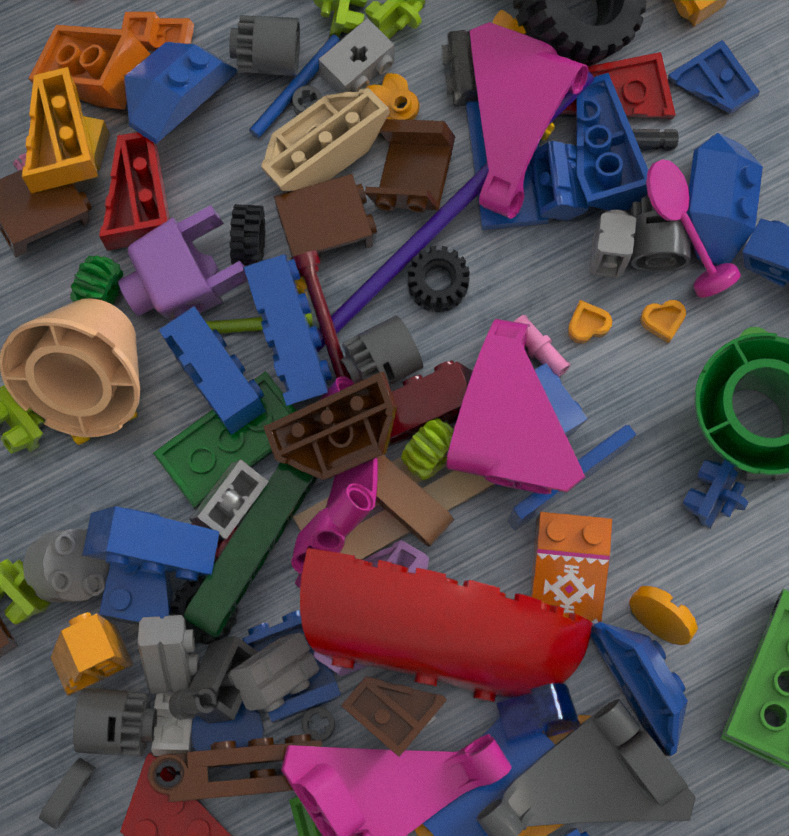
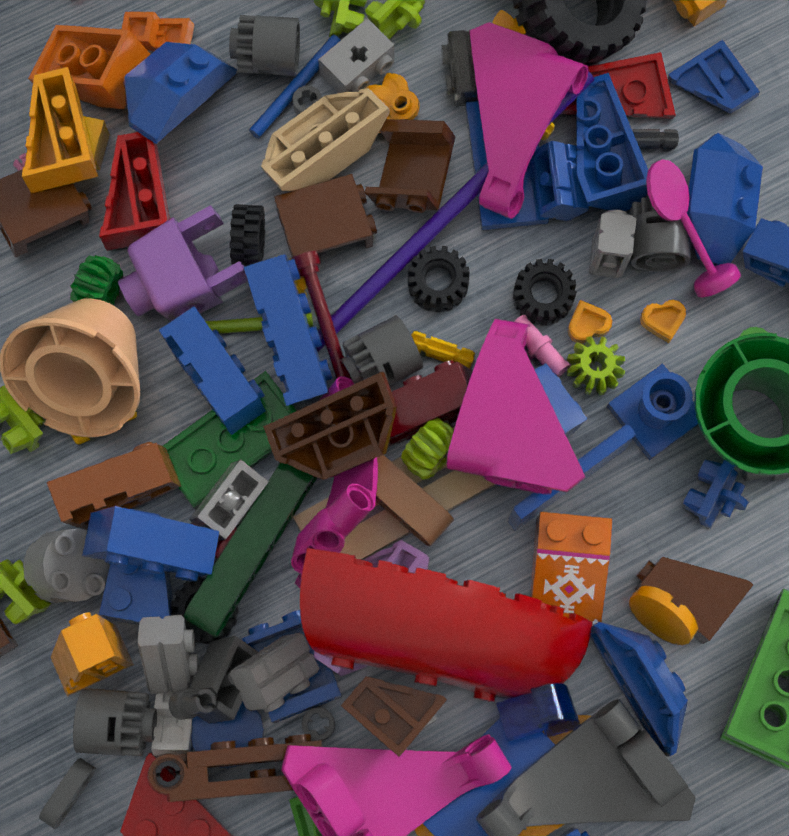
none -> dark orange wedge [46,442,182,530]
none -> yellow axle [411,331,475,369]
none -> black tyre [513,259,577,325]
none -> lime gear [566,336,625,395]
none -> blue plant [607,364,699,461]
none -> reddish brown slope [635,557,753,644]

